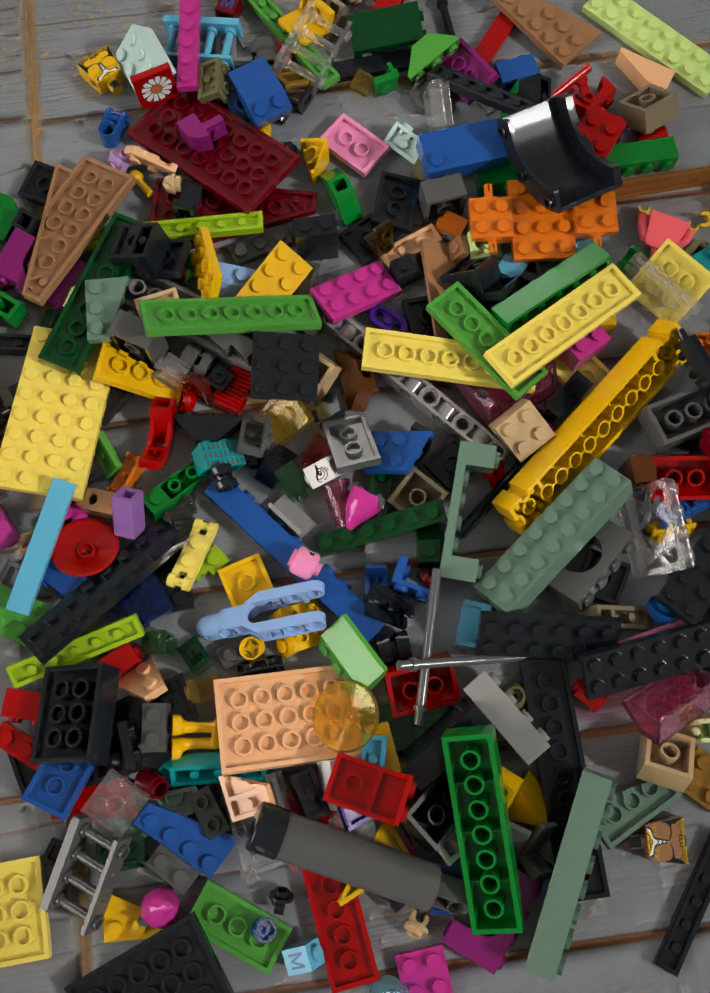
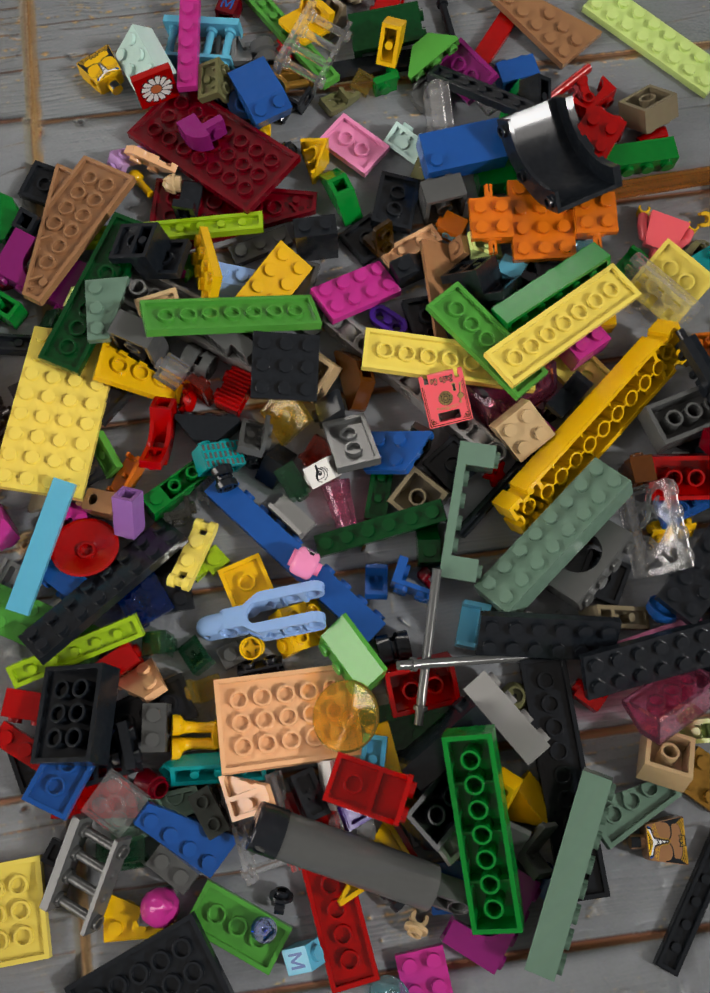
blue piece [98,107,130,149] -> none
black bracket [204,364,234,393] -> none
dark pink hat [346,481,385,530] -> none
black hinge [364,582,415,630] -> none
light nougat slope [615,47,676,90] -> none
none -> olive slope [318,86,361,118]
none -> yellow slope [376,16,407,69]
none -> coral container [418,367,473,429]

